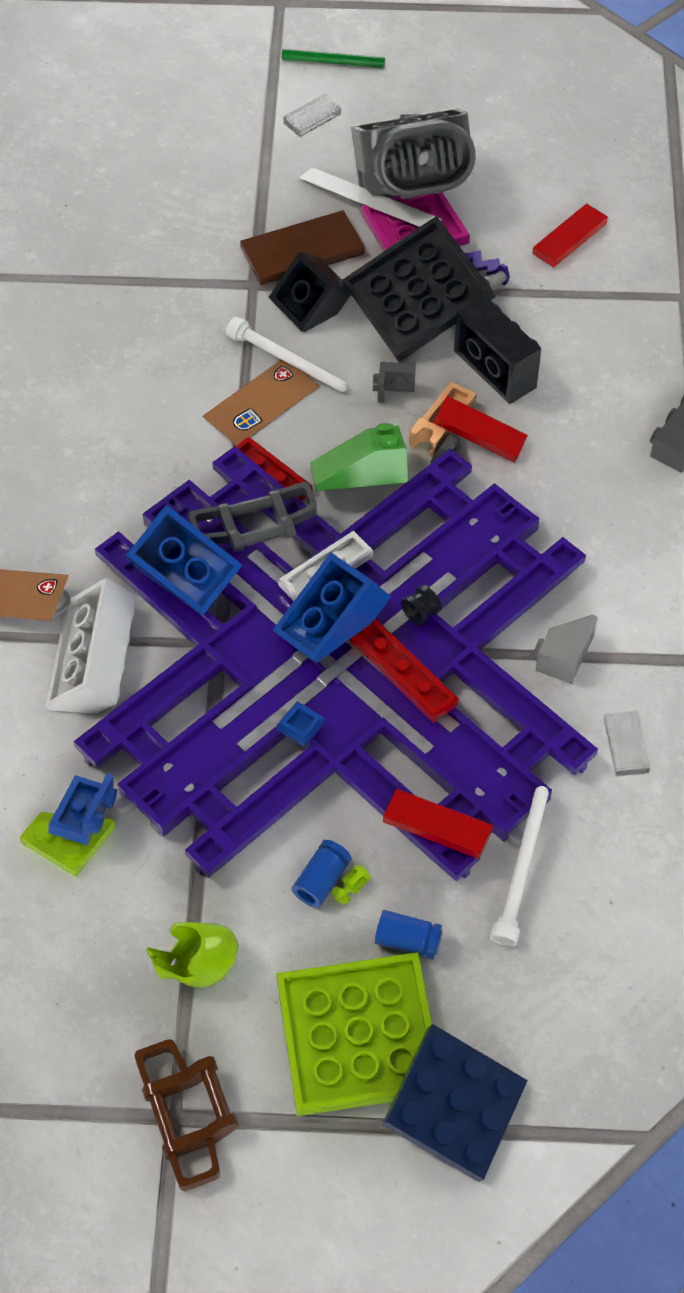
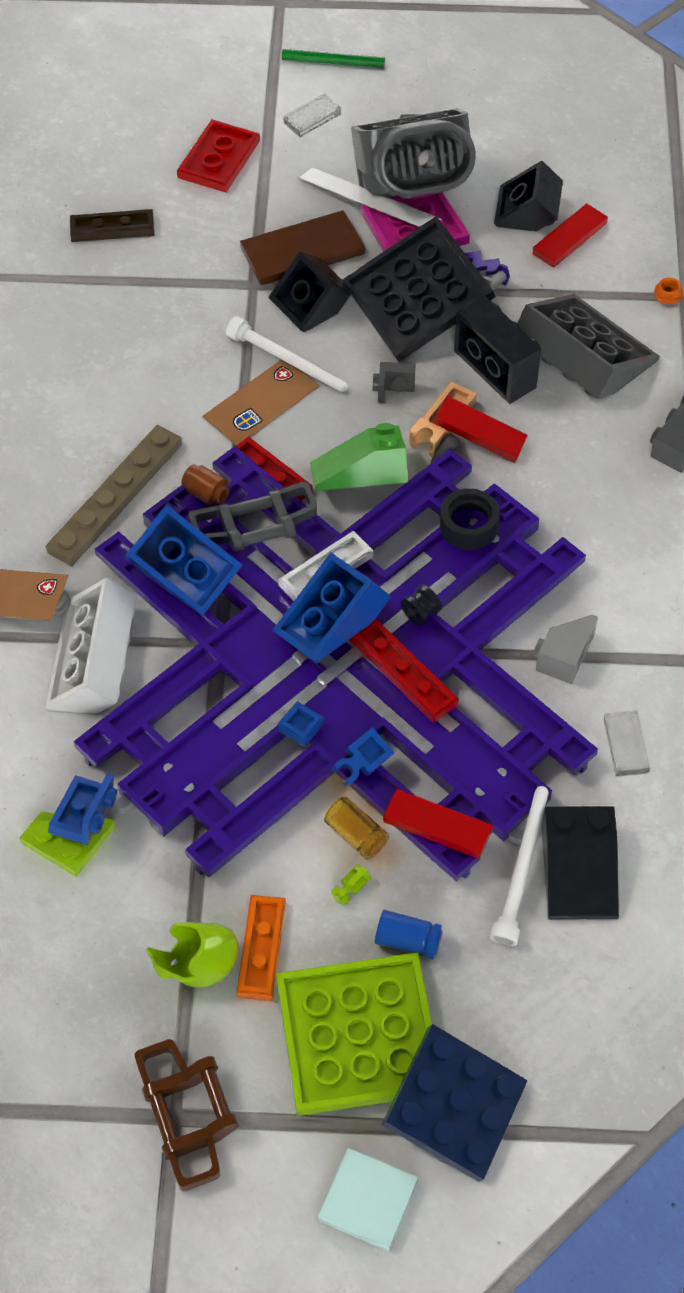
blue piece [291,840,352,908] -> none
none -> dark tan plate [46,424,182,567]
none -> dark brown tile [70,209,155,242]
none -> red tile [177,119,260,193]
none -> dark orange brick [181,464,229,506]
none -> orange tile [236,895,286,1001]
none -> light aqua tile [318,1148,418,1252]
none -> clear yellow piece [324,796,389,860]
none -> blue plate [331,727,394,786]
none -> black tyre [440,488,500,550]
none -> black slope [494,161,563,231]
none -> dark grey slope [517,294,660,399]
none -> black slope [542,806,619,920]
none -> orange plate [654,277,683,304]

